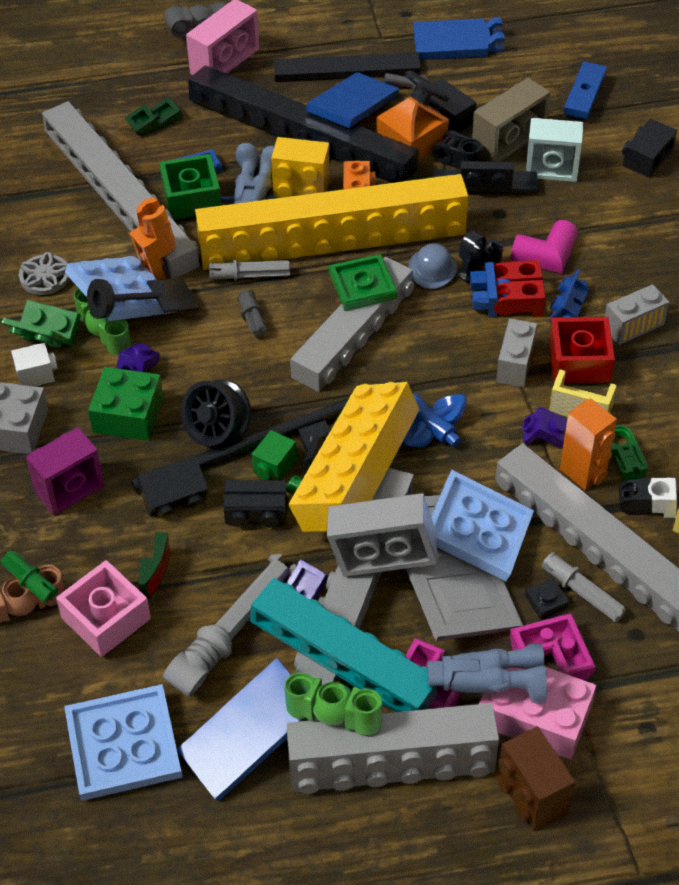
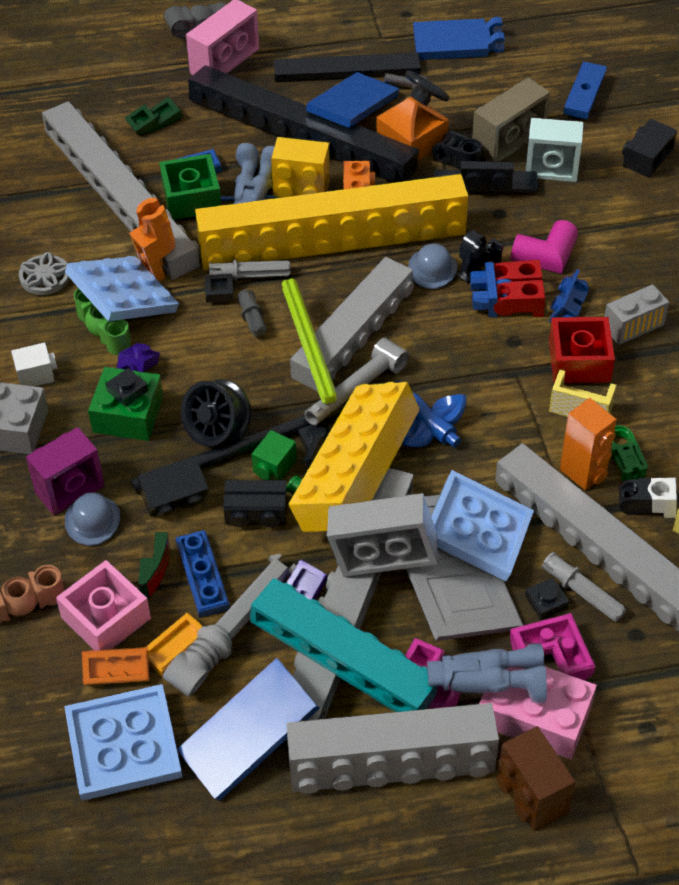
green bracket [1,300,81,349] -> none
green axle [1,551,58,604] -> none
black piece [87,279,200,319] -> none
bright green piece [284,672,382,736] -> none
green tile [328,254,398,311] -> none
black brick [428,78,476,133] -> none
light grey brick [496,318,537,387] -> none
dark purple bracket [522,406,567,449] -> none
none -> sand blue hat [65,492,120,546]
none -> orange plate [82,647,150,685]
none -> black plate [105,368,148,407]
none -> light orange tile [147,613,203,677]
none -> blue tile [175,530,230,618]
none -> black plate [205,274,234,303]
none -> lime axle [282,278,337,405]
none -> light grey piece [304,338,409,425]

